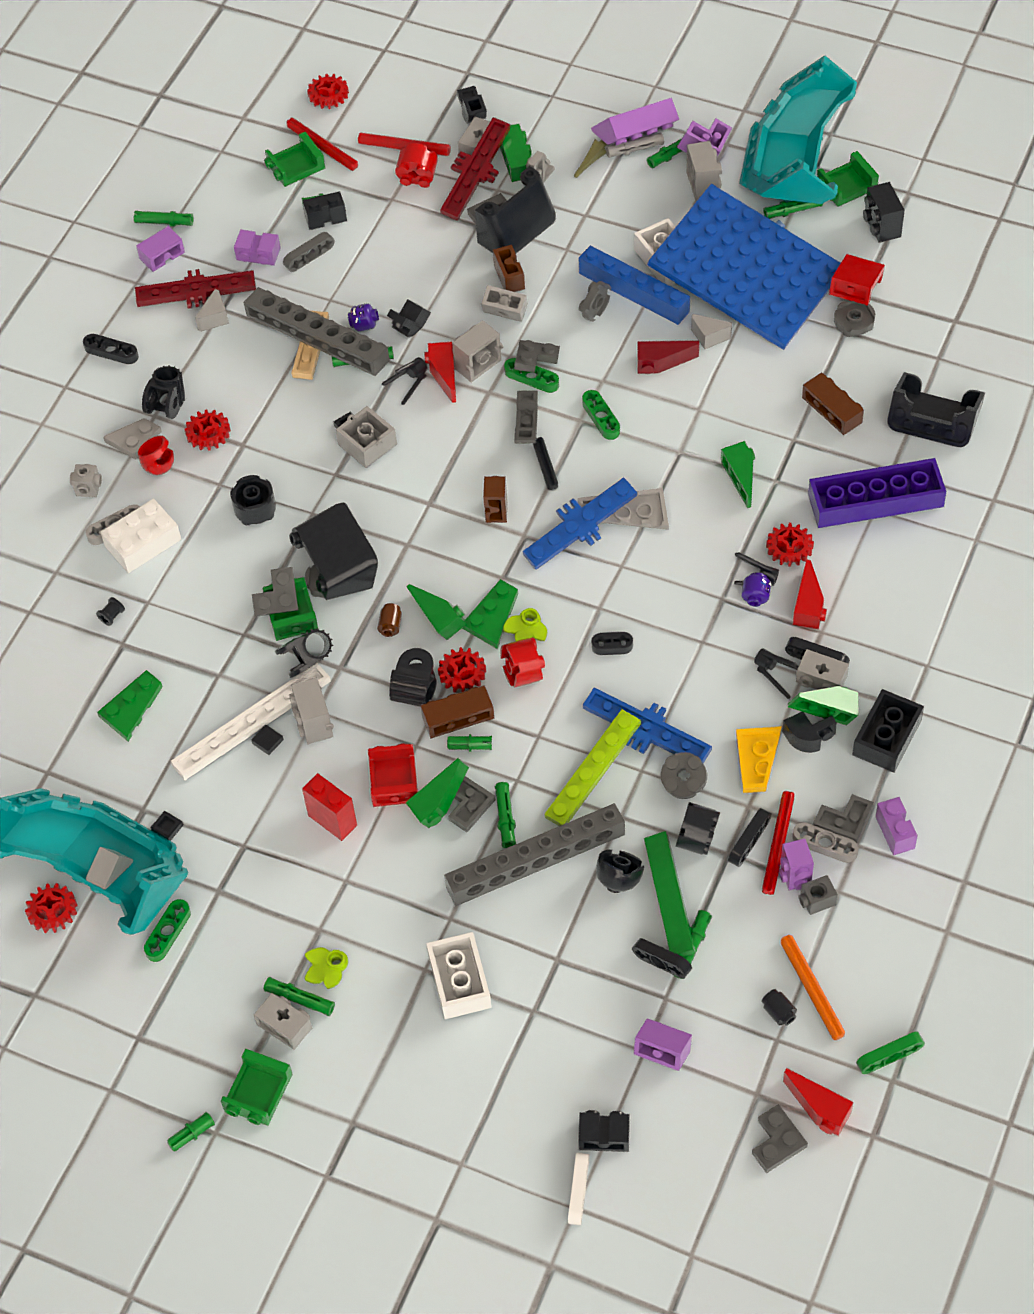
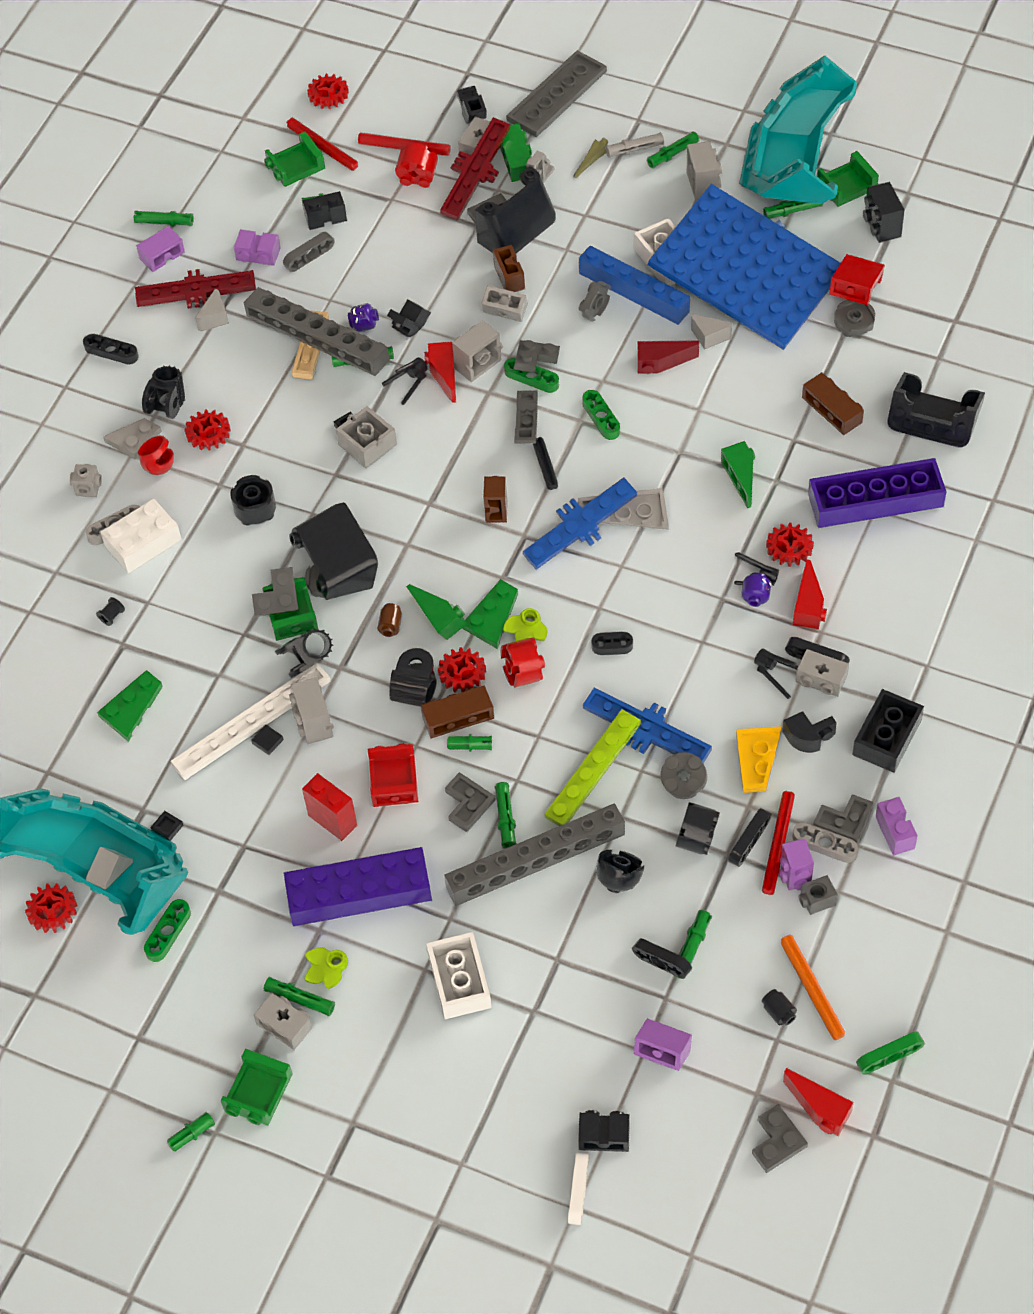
green slope [406,758,469,828] -> none
medium lavender slope [591,97,680,146] -> none
green tile [644,831,696,957] -> none
medium lavender brick [678,118,732,156] -> none
slope [788,686,859,726] -> none
none -> dark purple brick [283,847,432,926]
none -> dark grey plate [506,50,607,137]

